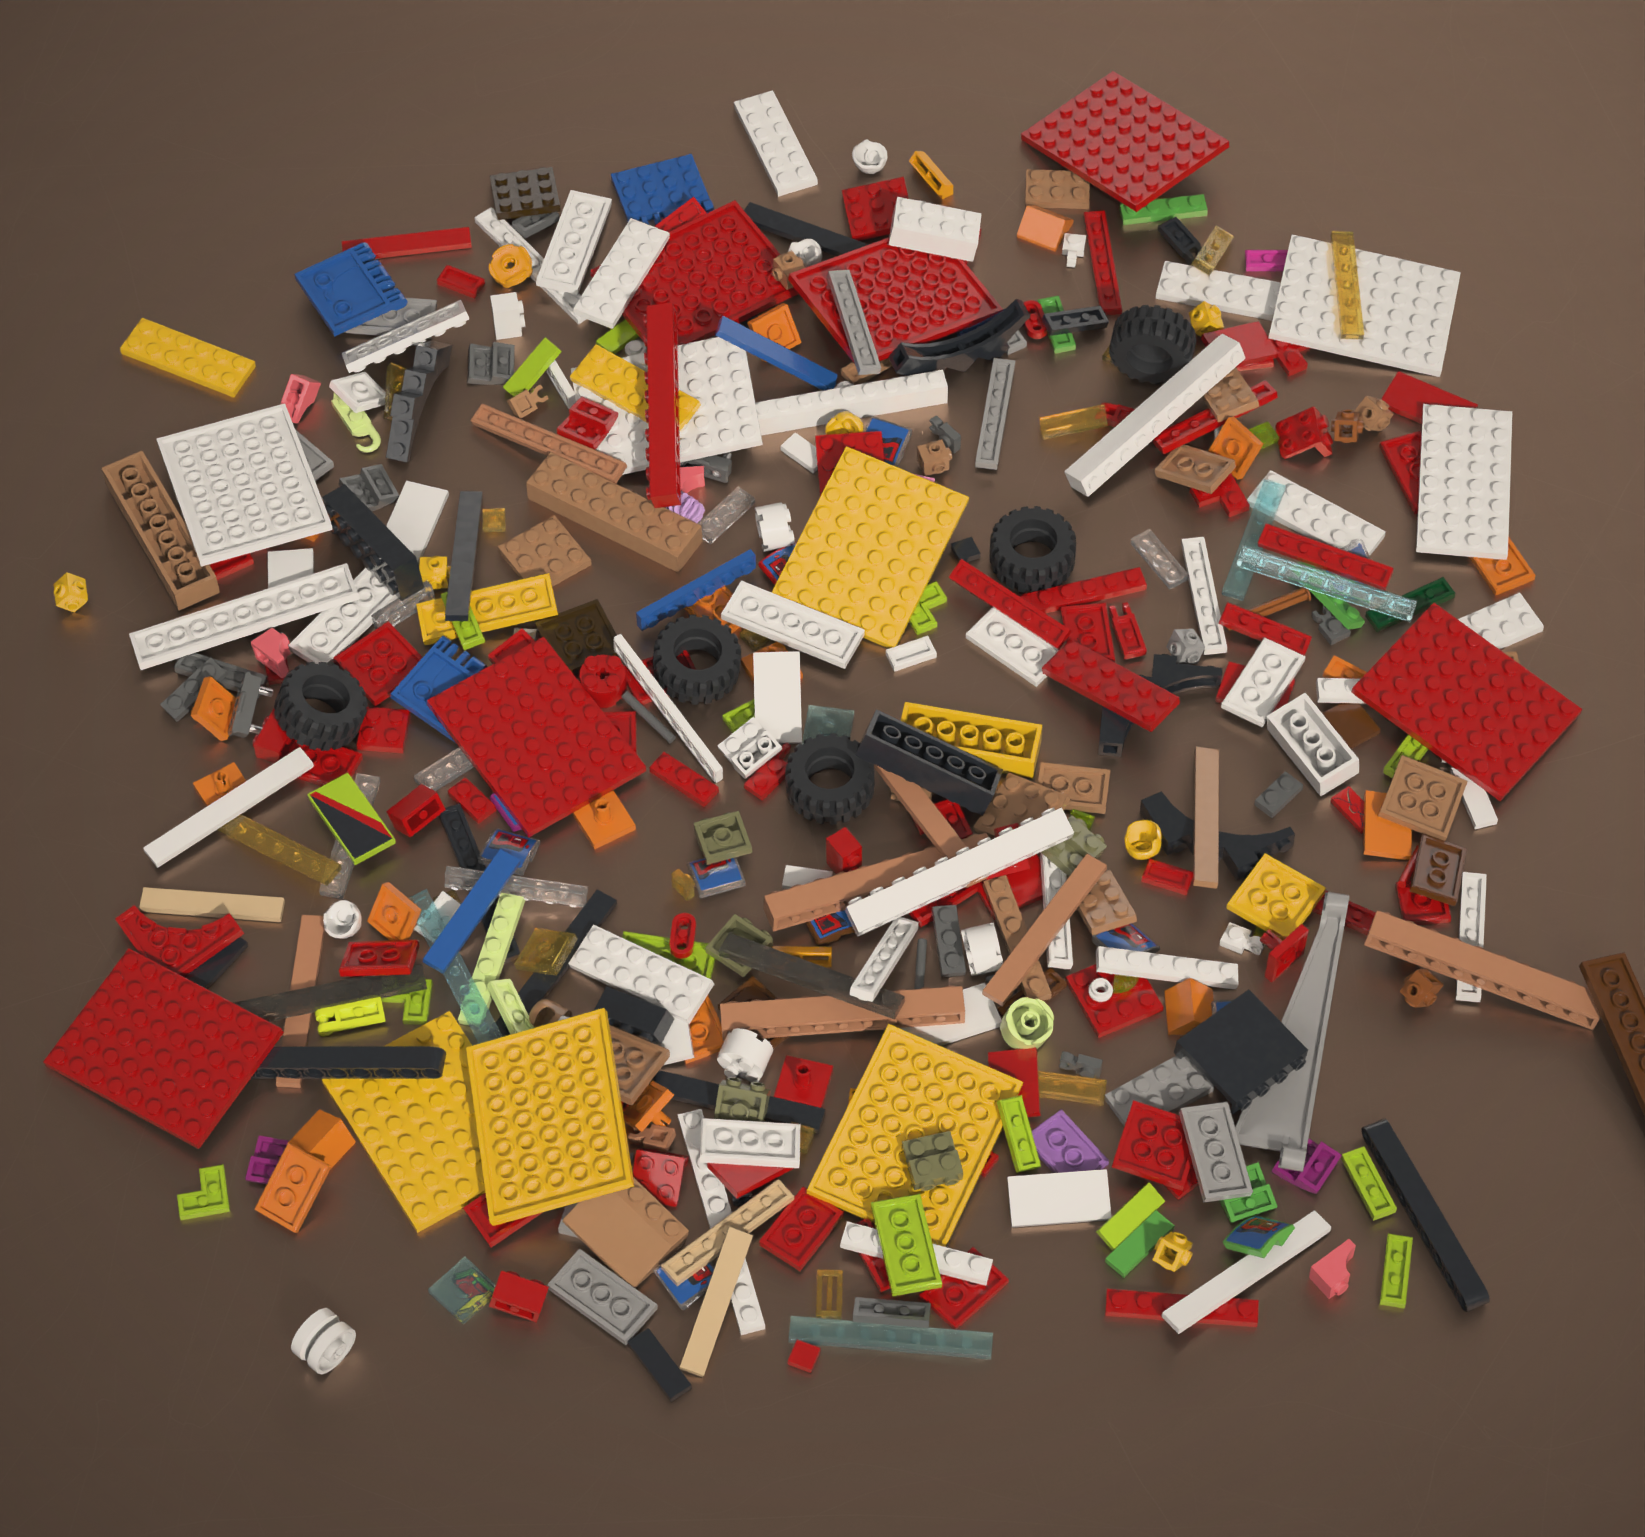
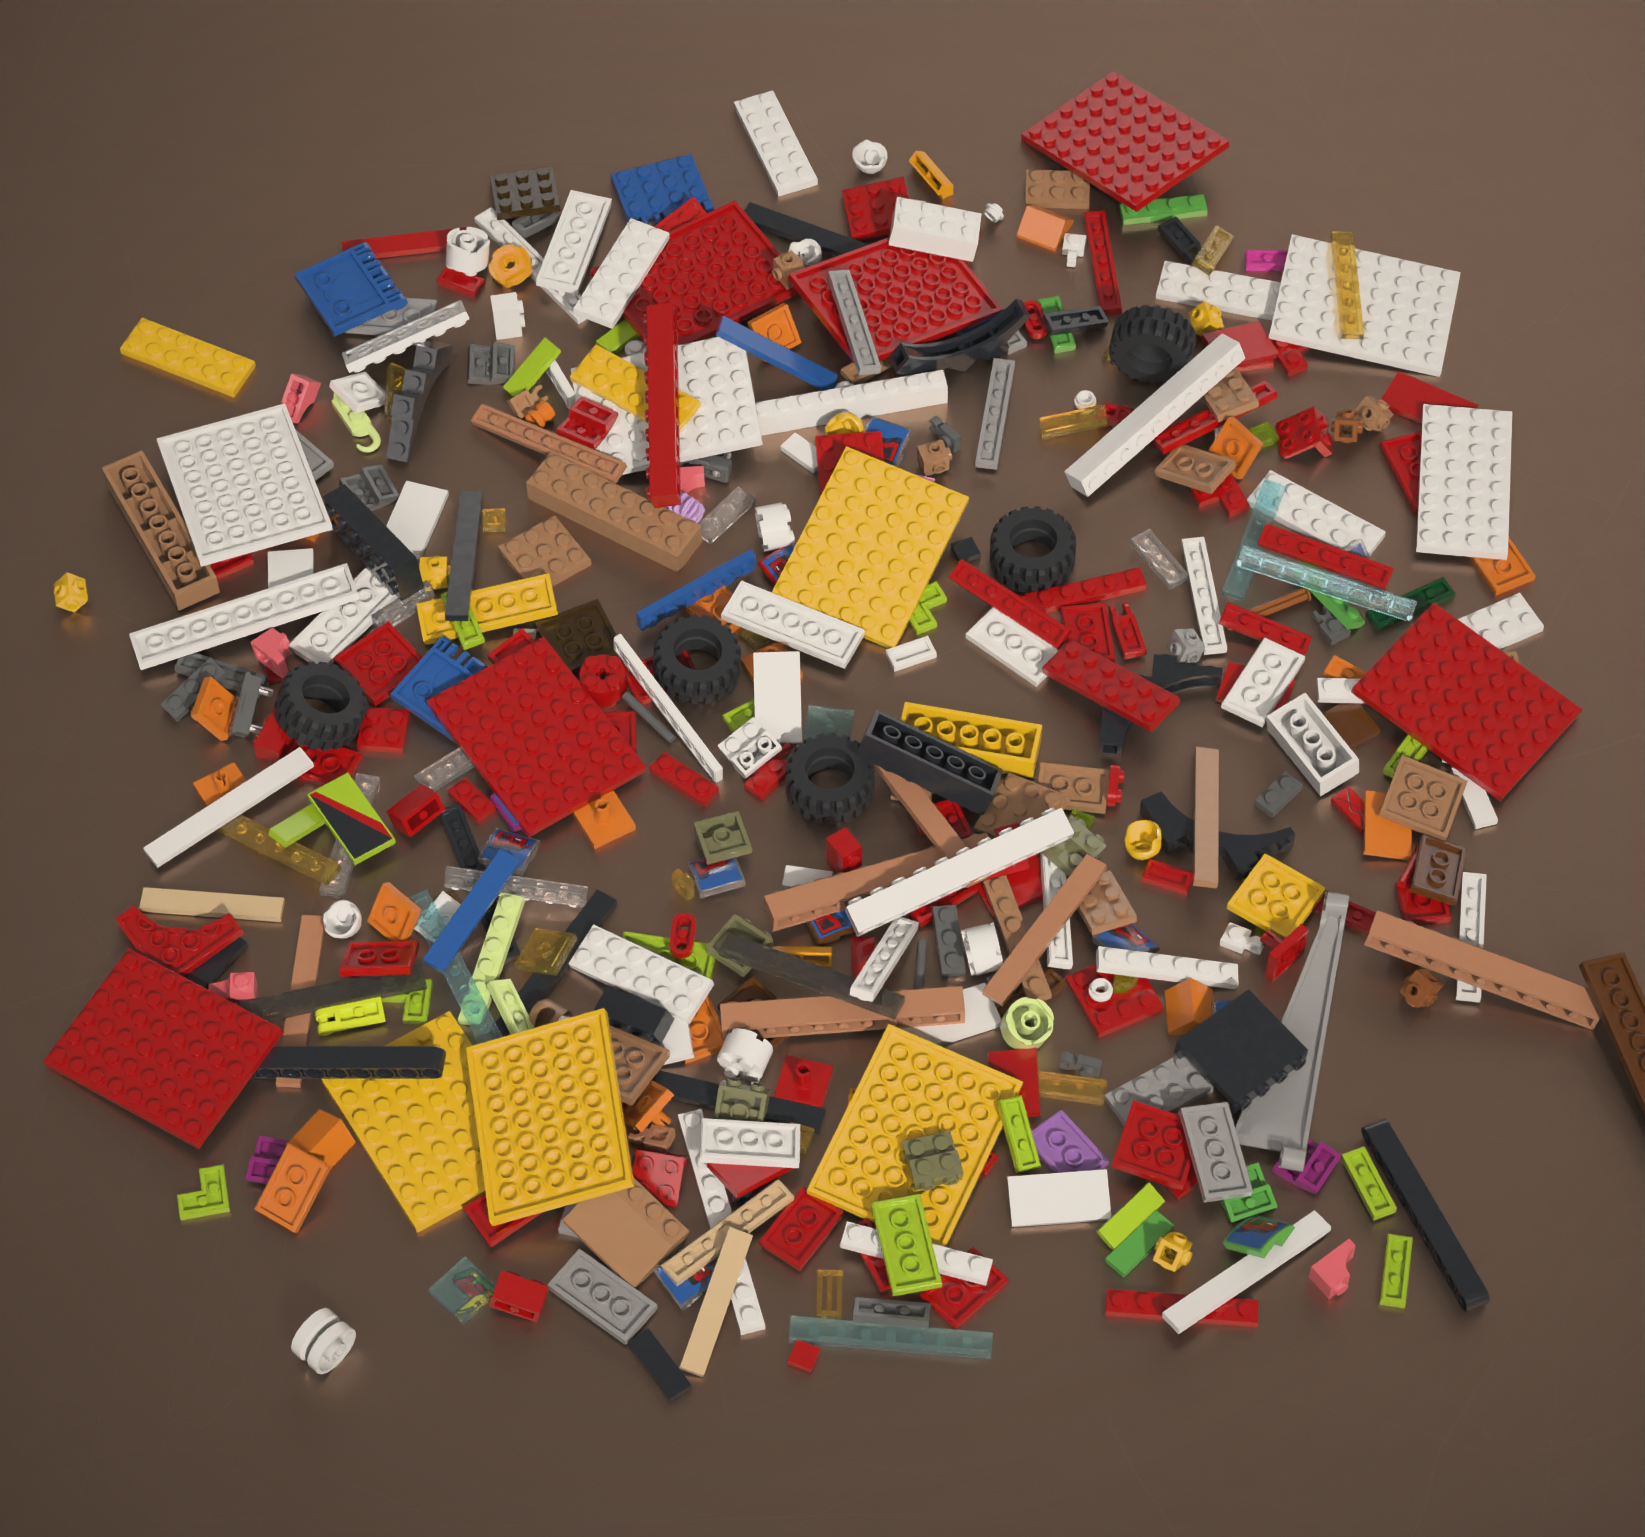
none -> coral arch [208,972,258,1008]
none -> lime tile [269,804,325,848]
none -> white brick [446,227,490,276]
none -> orange wheel [525,400,556,428]
none -> red tile [851,937,875,983]
none -> white plate [983,203,1004,223]
none -> white plate [1074,390,1096,411]
none -> red plate [1106,763,1125,807]

